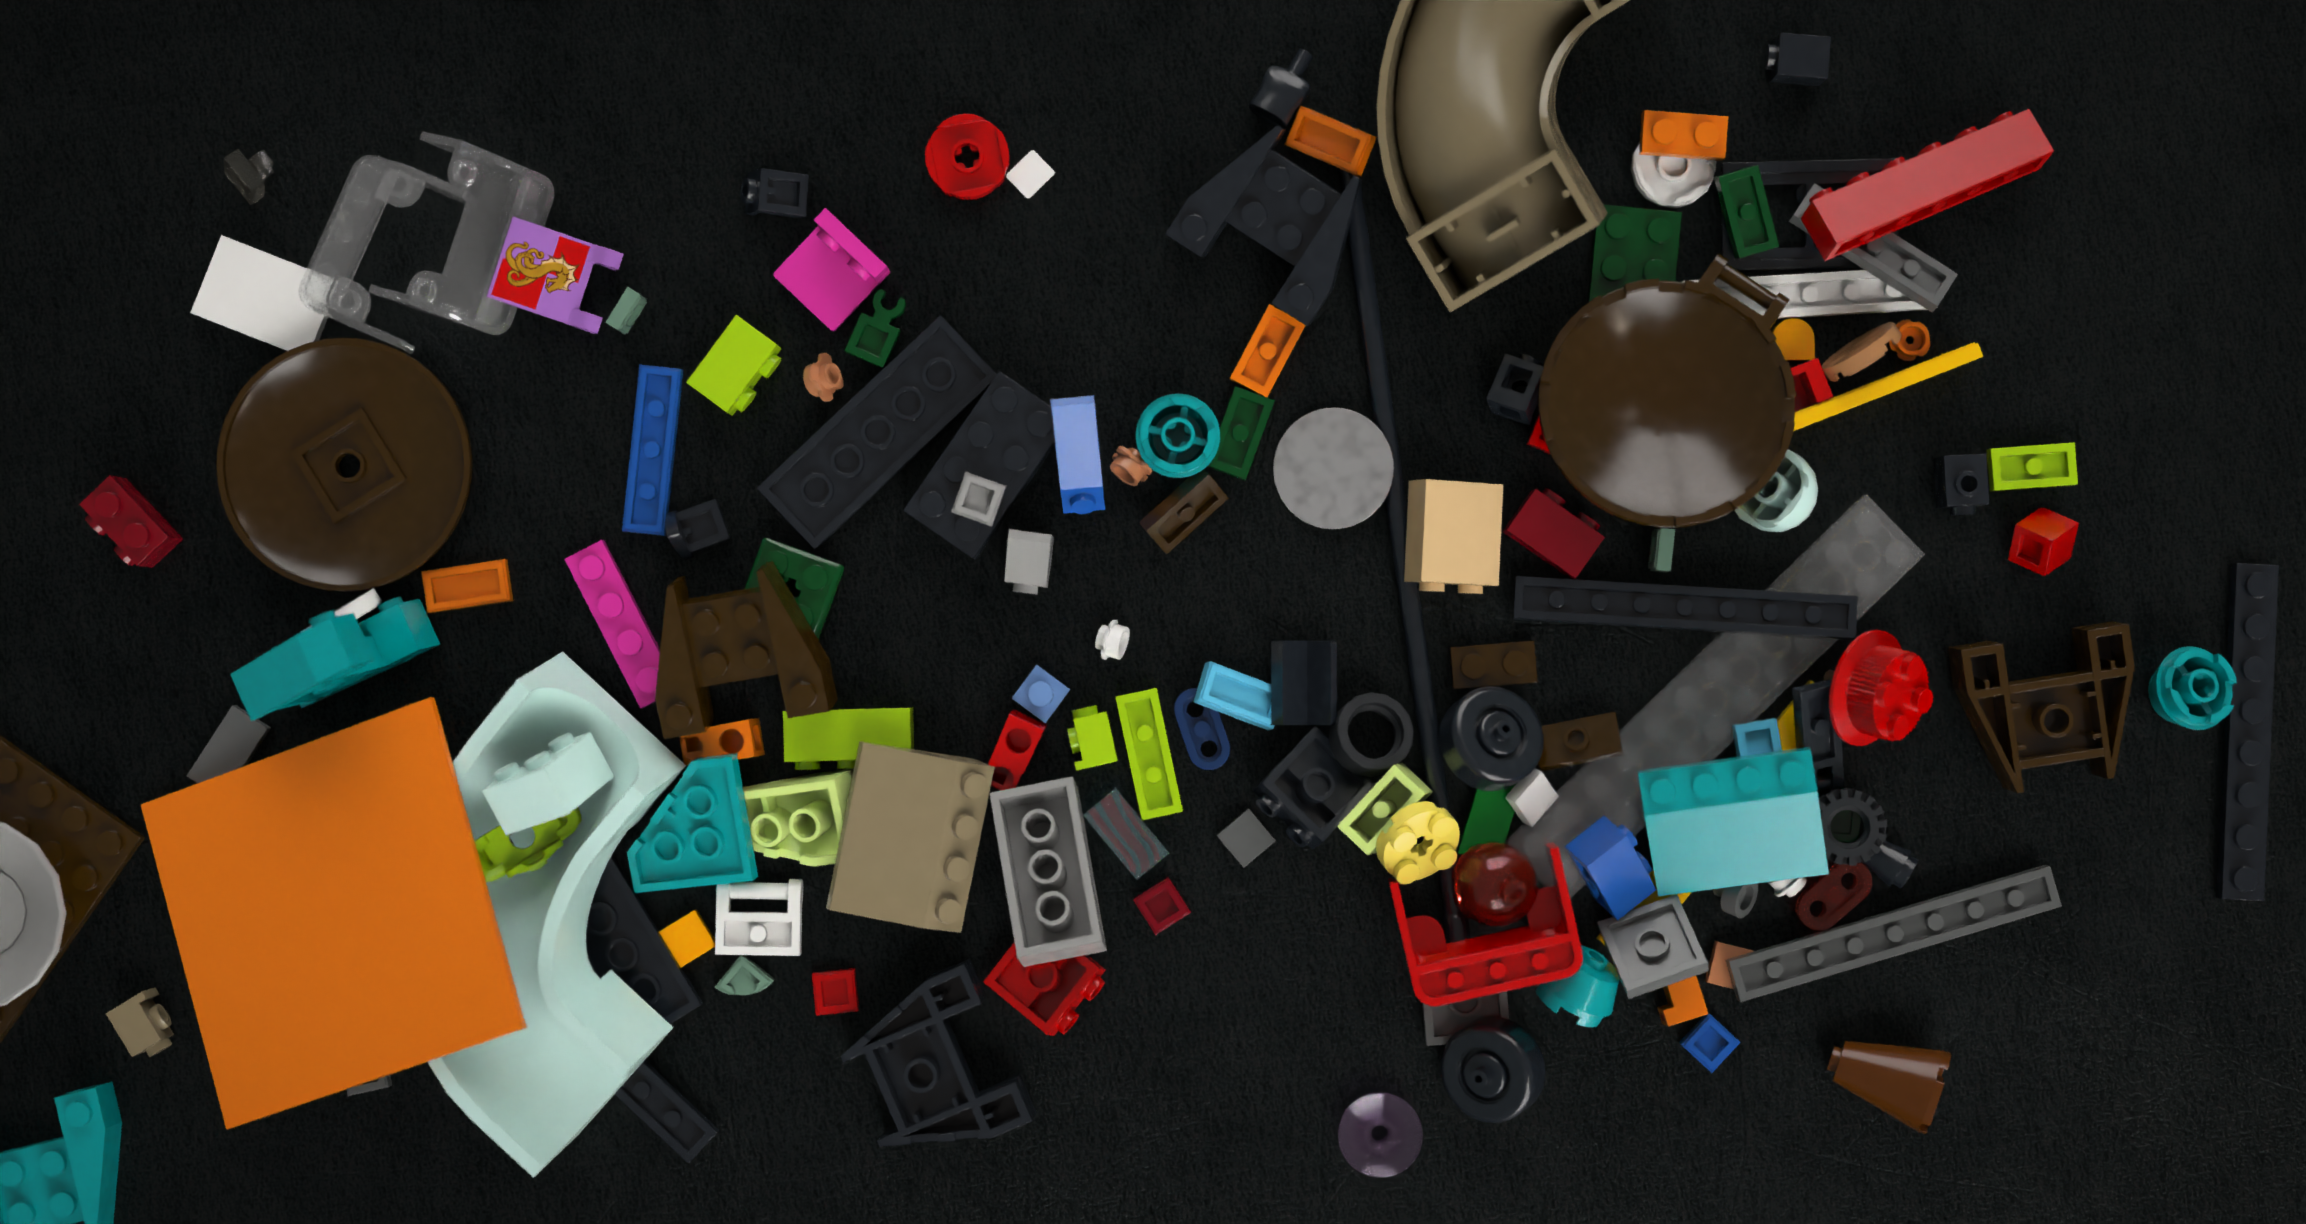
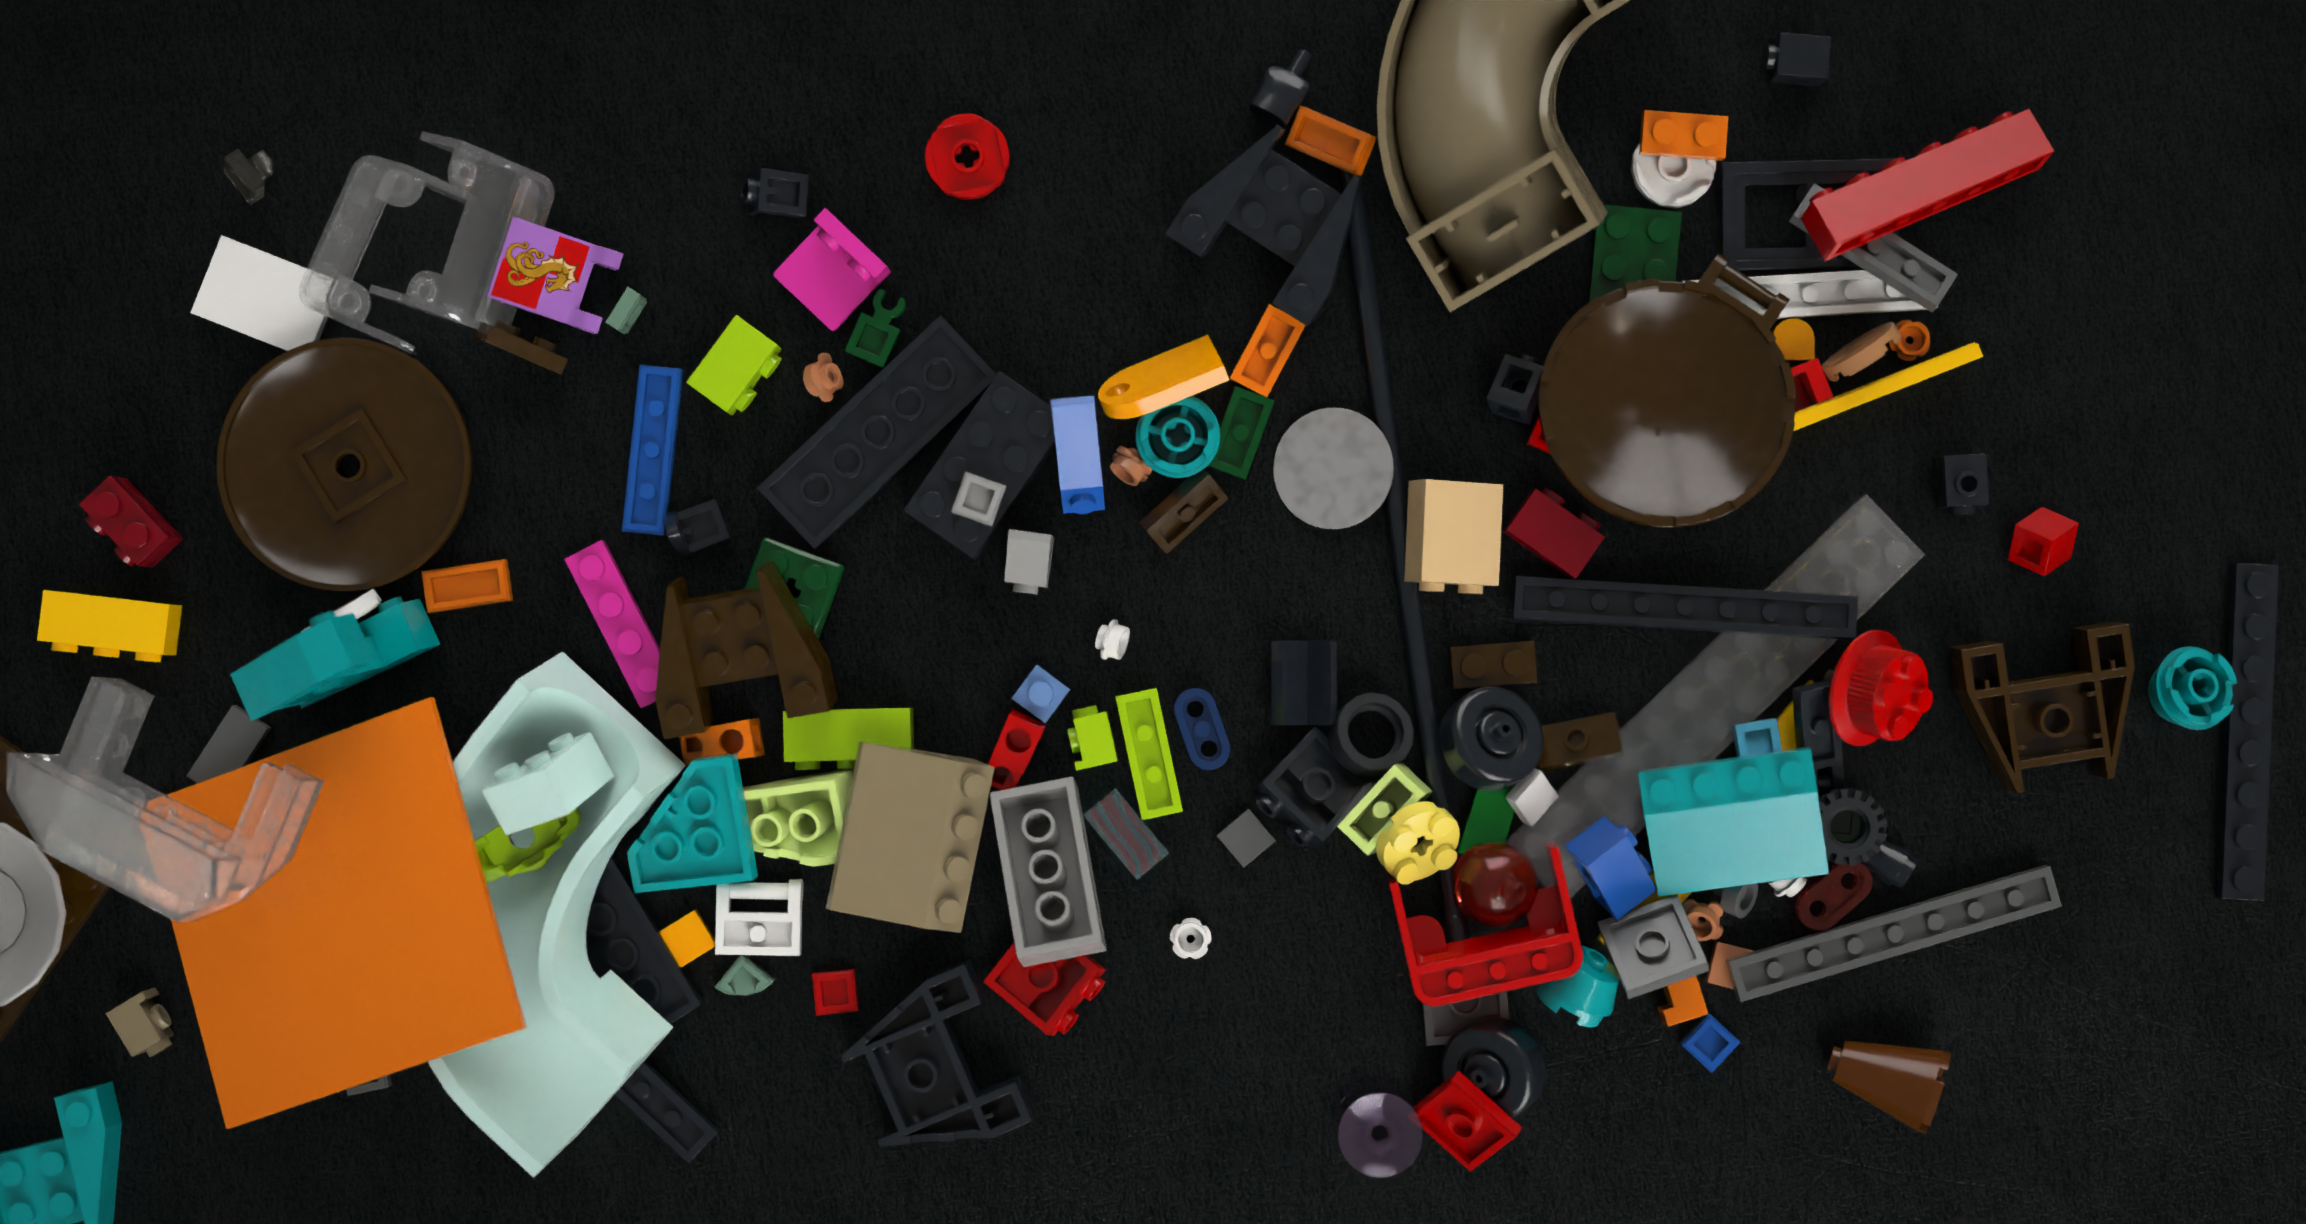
white sticker [1006,150,1055,198] -> none
dark red tile [1133,876,1191,935] -> none
medium azure tile [1193,661,1275,730] -> none
sand green tile [1648,528,1675,573] -> none
dark green plate [1714,165,1779,259] -> none
light aqua cylinder [1734,449,1818,532] -> none
lime plate [1987,442,2078,491] -> none
none -> clear wedge [7,677,324,922]
none -> yellow brick [37,590,182,663]
none -> dark brown plate [475,319,568,375]
none -> light orange tile [1098,335,1229,419]
none -> white plate [1170,918,1211,959]
none -> red tile [1408,1070,1522,1172]
none -> nougat plate [1682,899,1724,941]

